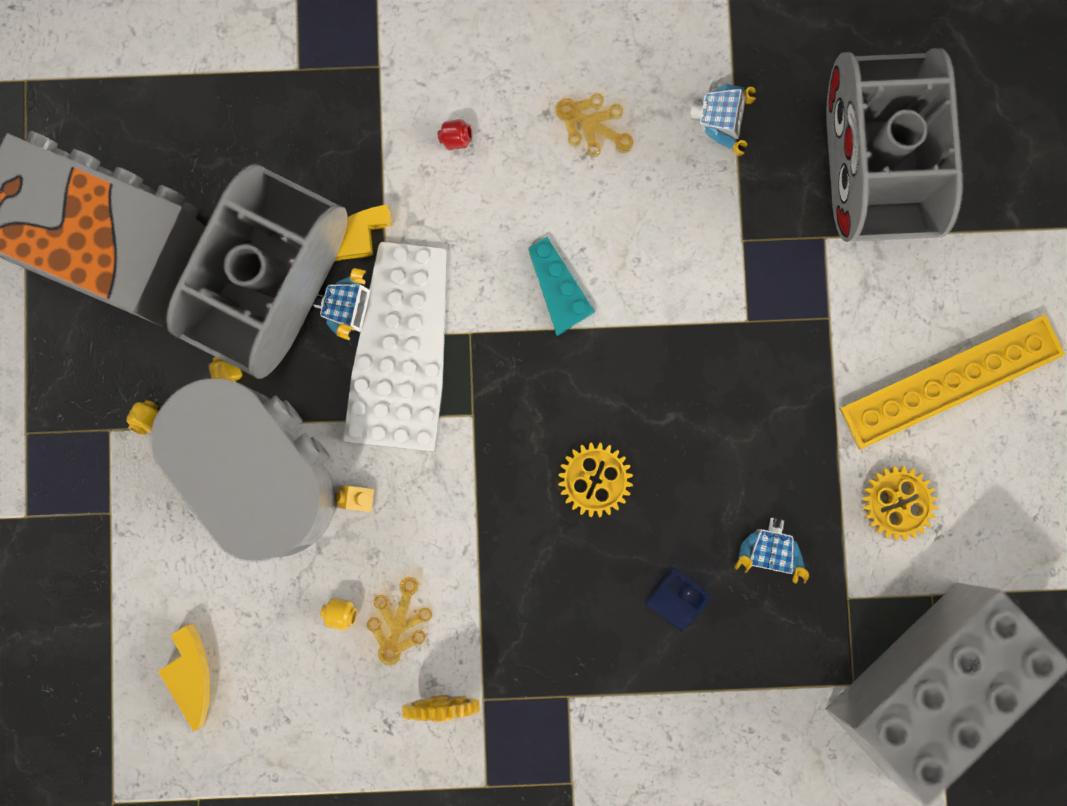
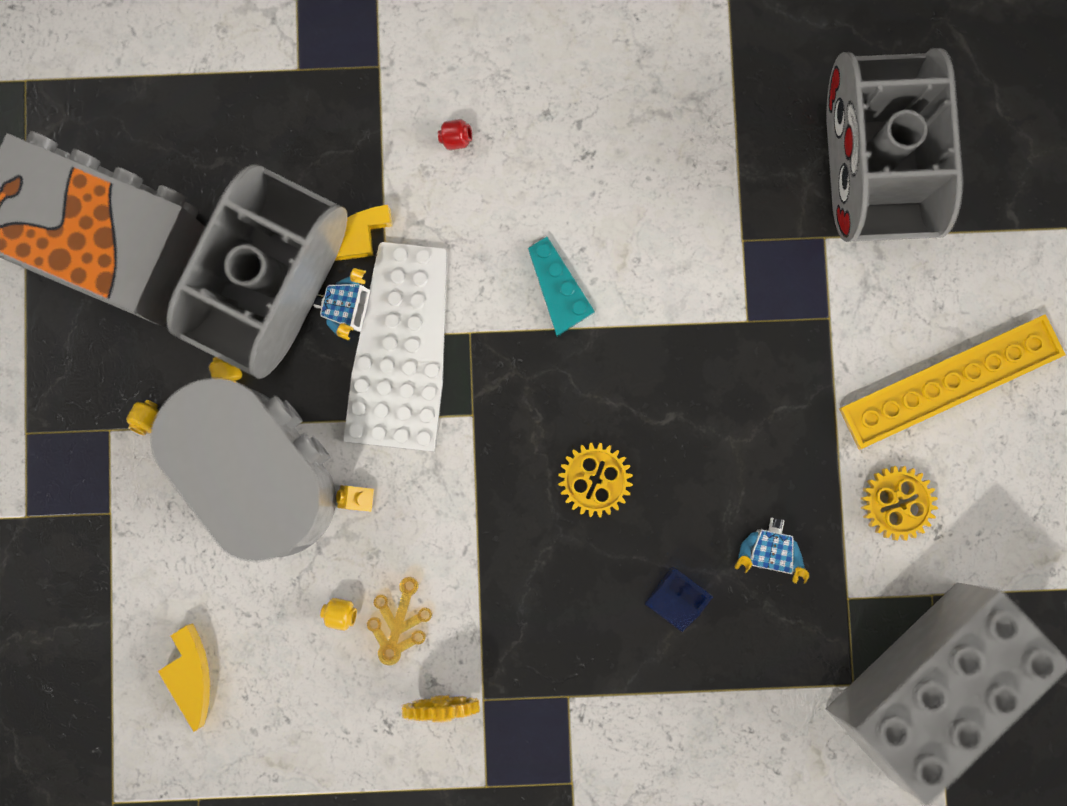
clear yellow plant [555,93,633,157] -> none
torso [690,84,756,156] -> none

